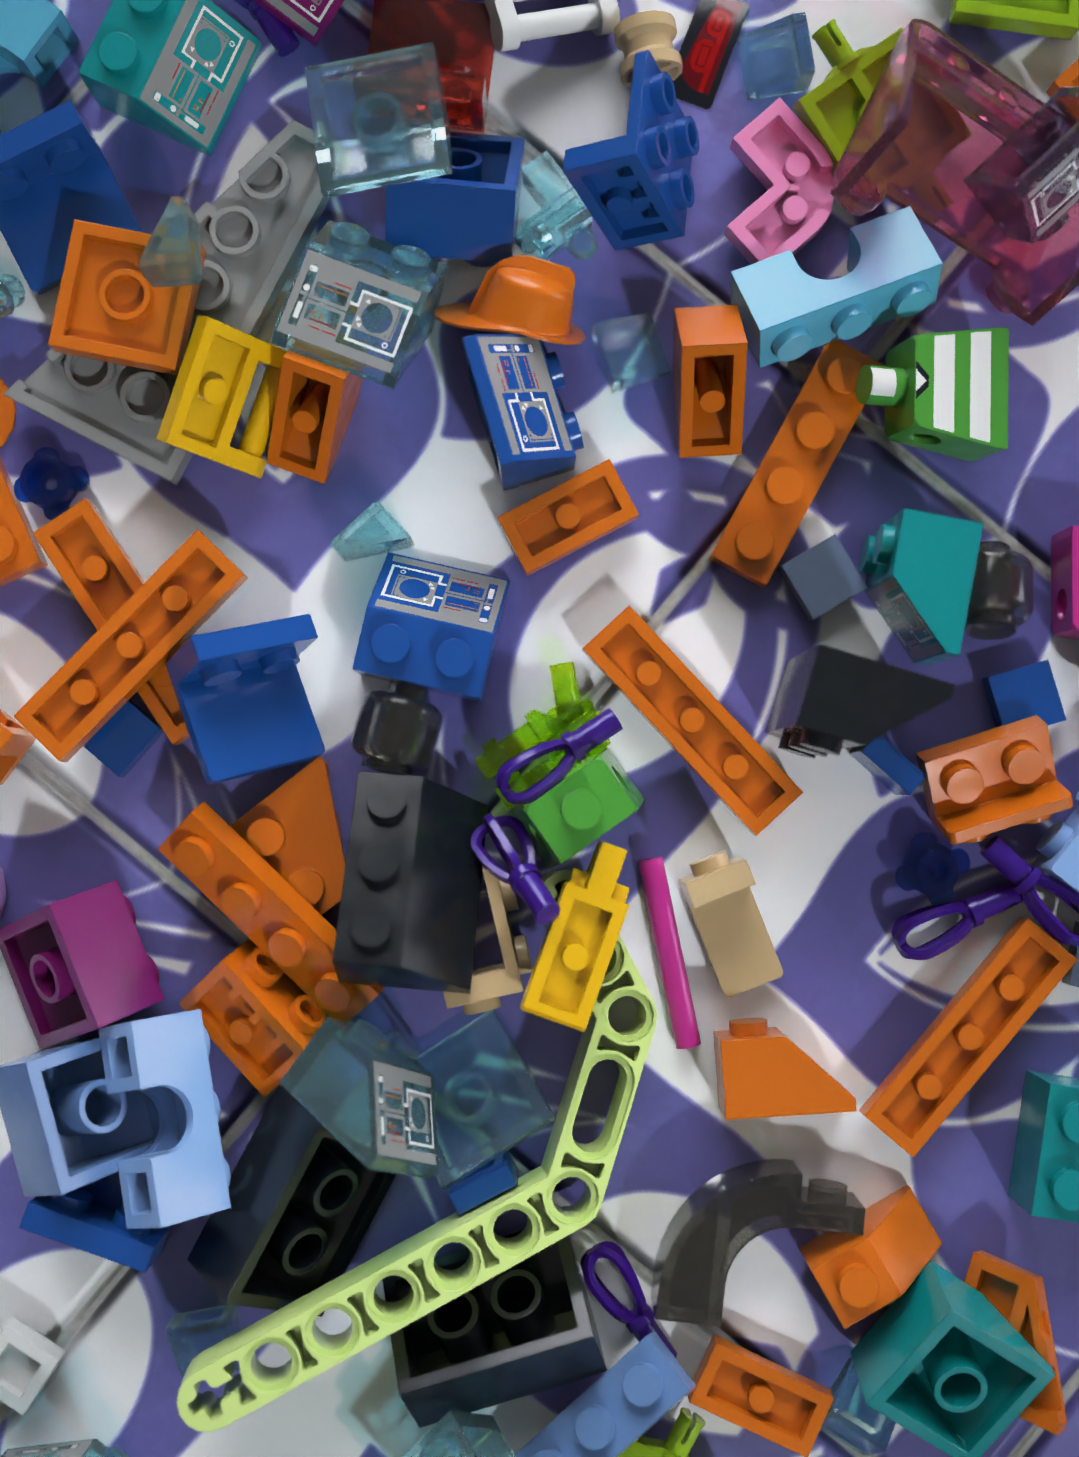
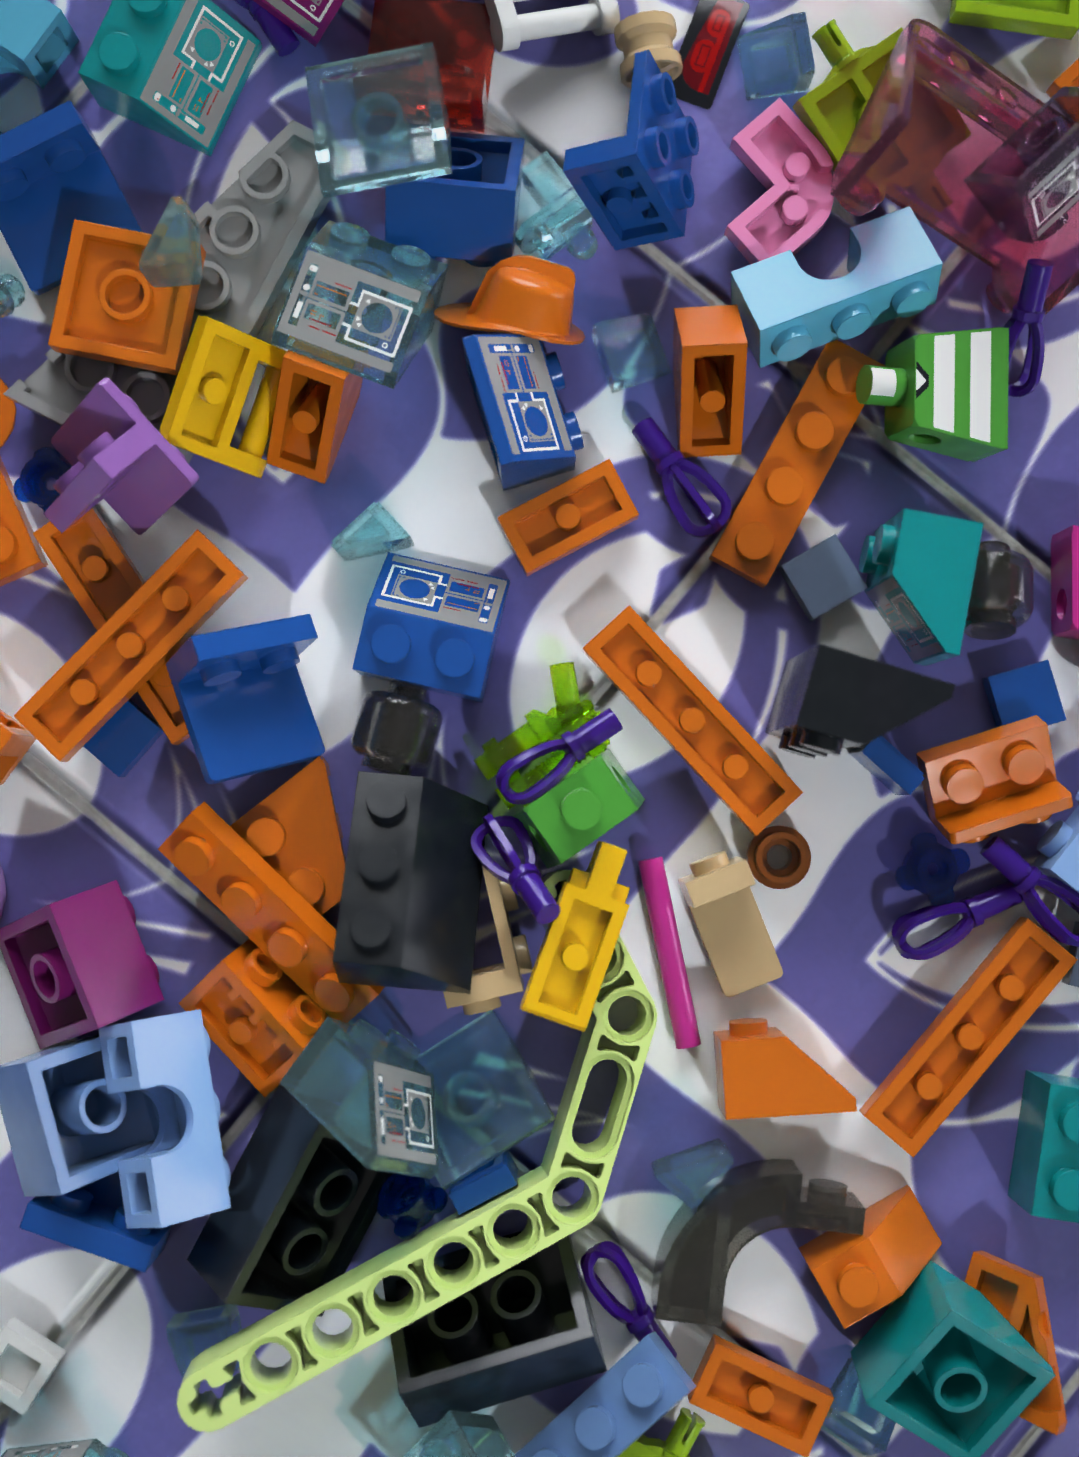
none -> medium lavender bracket [43,377,199,535]
none -> clear blue plate [377,1167,448,1240]
none -> dark purple piece [632,417,732,538]
none -> clear light blue slope [651,1138,734,1209]
none -> dark orange plate [746,825,811,889]
none -> dark purple piece [1004,258,1054,397]

